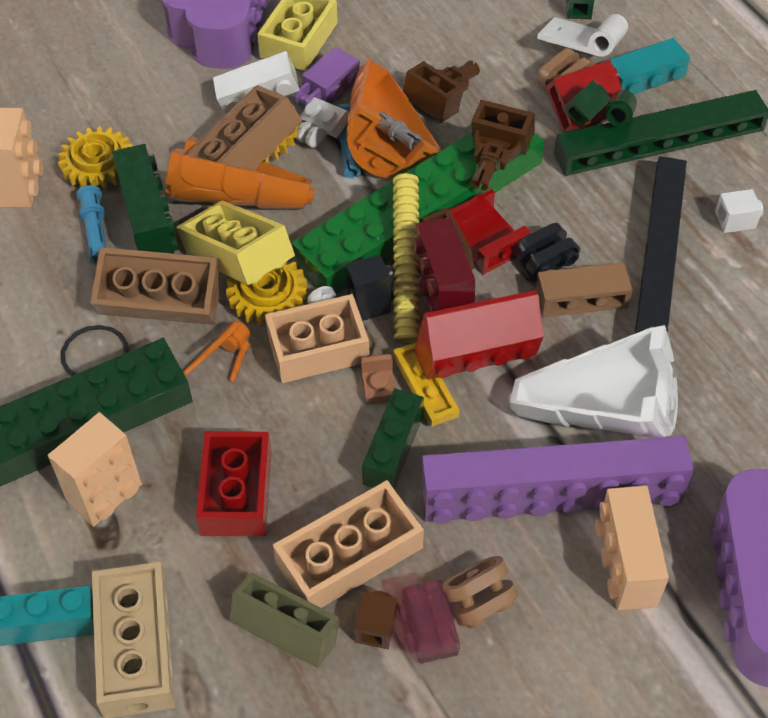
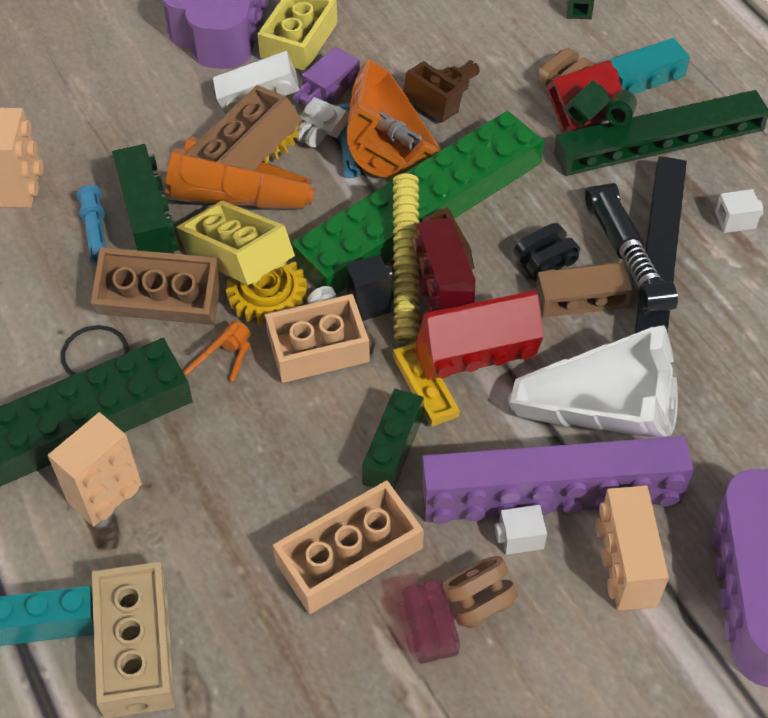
yellow gear [58,126,133,190] -> none
red brick [196,431,272,536] -> none
olive brick [230,573,340,668] -> none
reddish brown brick [354,591,397,650] -> none
nougat bracket [361,354,395,405] -> none
red panel [449,189,532,275] -> none
reddish brown brick [471,100,535,191] -> none
white door [537,14,628,57] -> none
none -> white brick [495,505,547,555]
none -> black piece [585,183,678,315]

